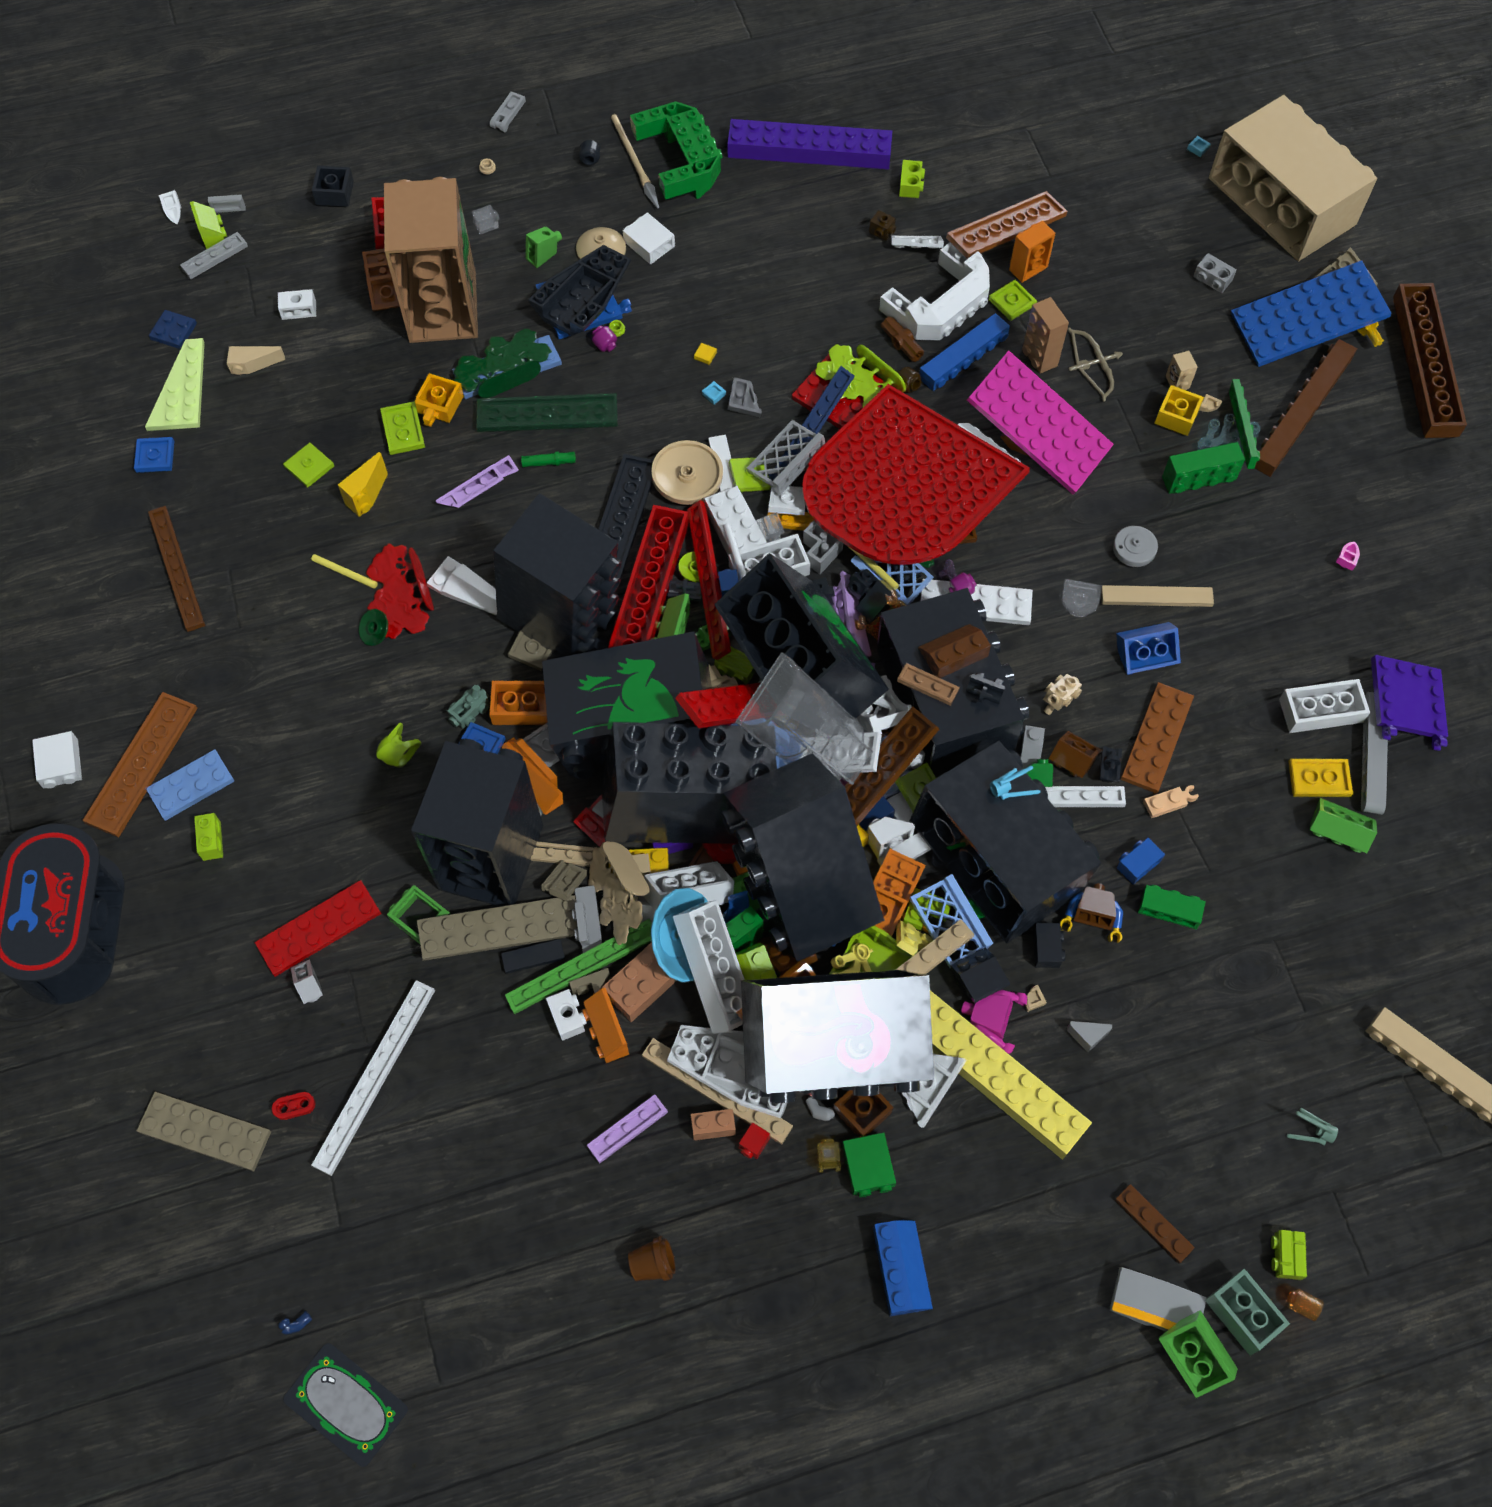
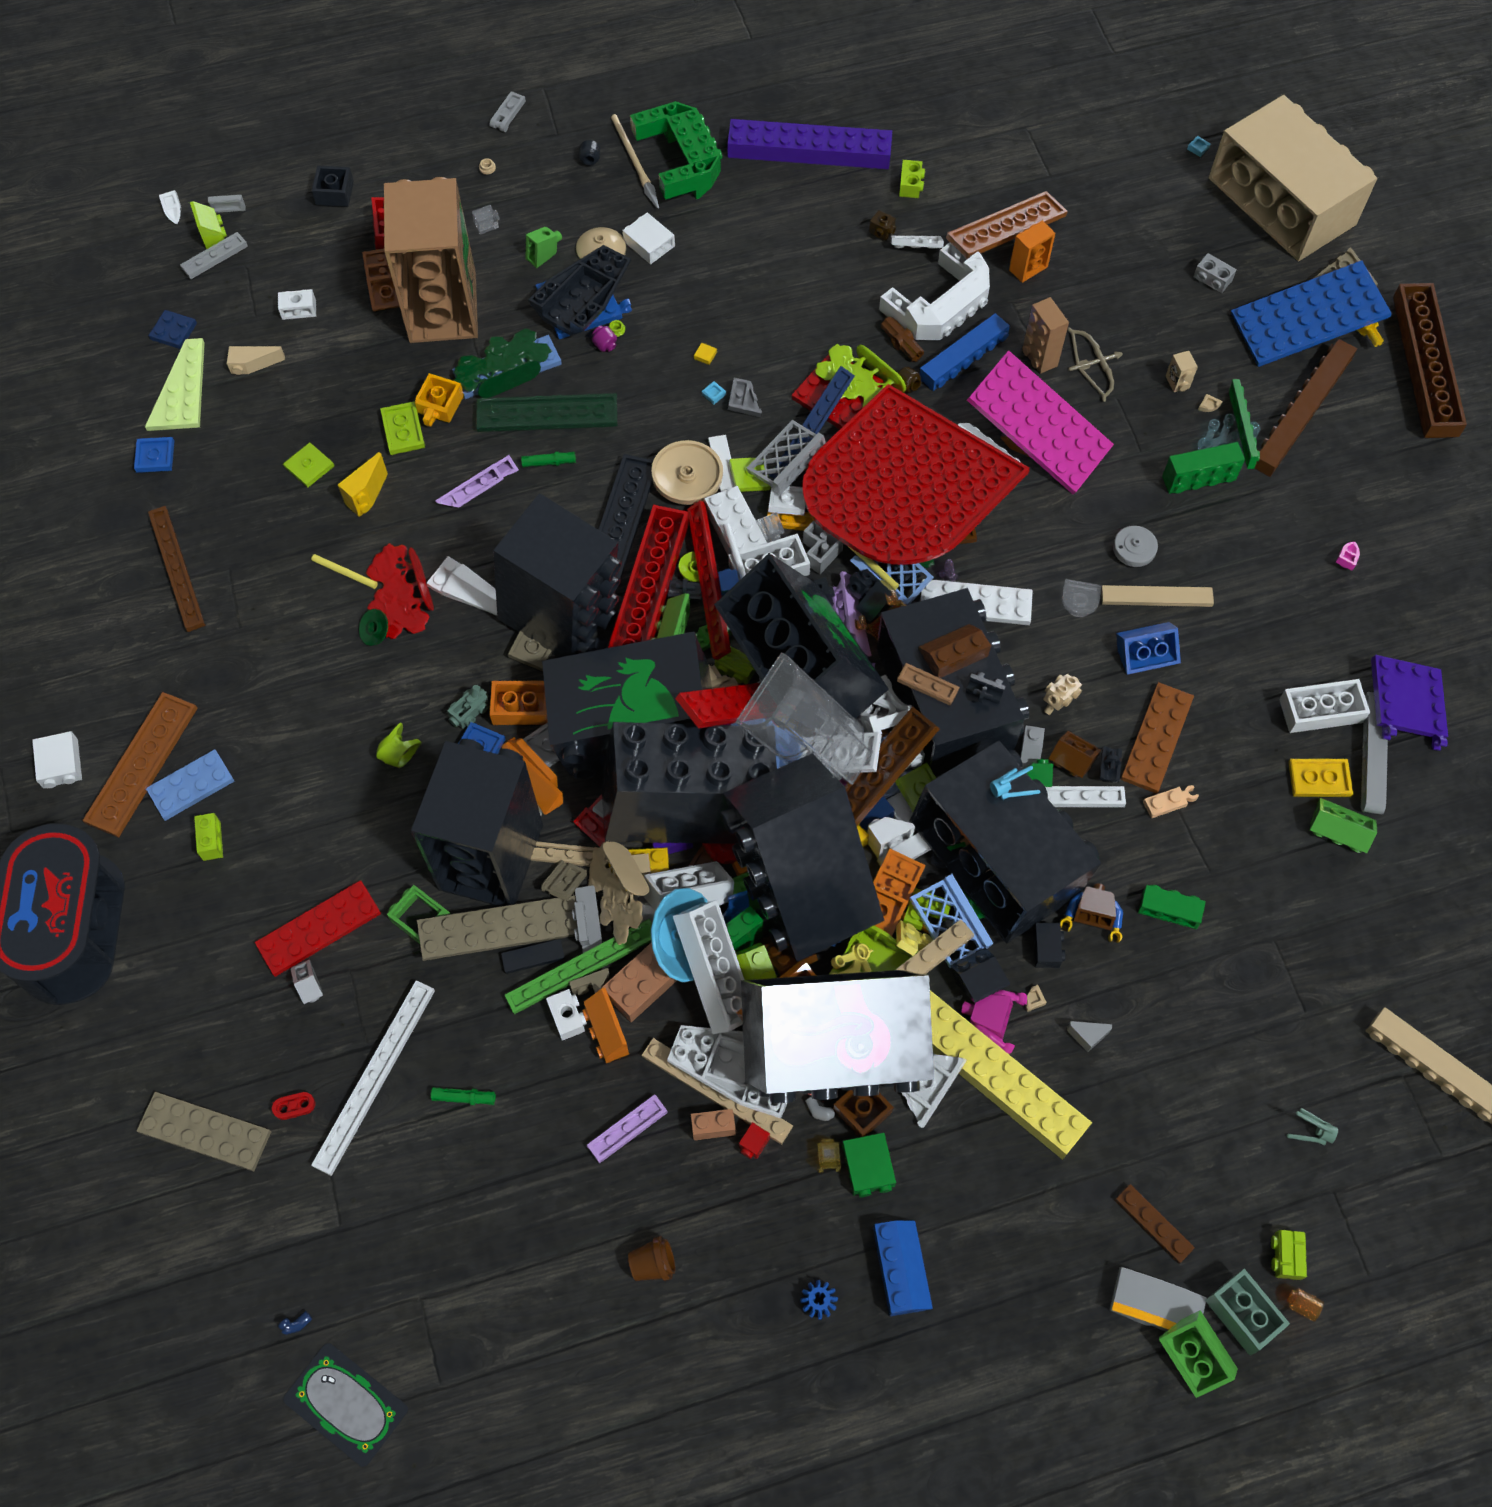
magenta head [948,572,977,595] -> none
lime plate [989,280,1037,321] -> none
blue brick [1117,838,1165,885] -> none
yellow brick [1155,385,1204,436] -> none
none -> green pin [431,1087,496,1106]
none -> blue gear [800,1280,838,1320]

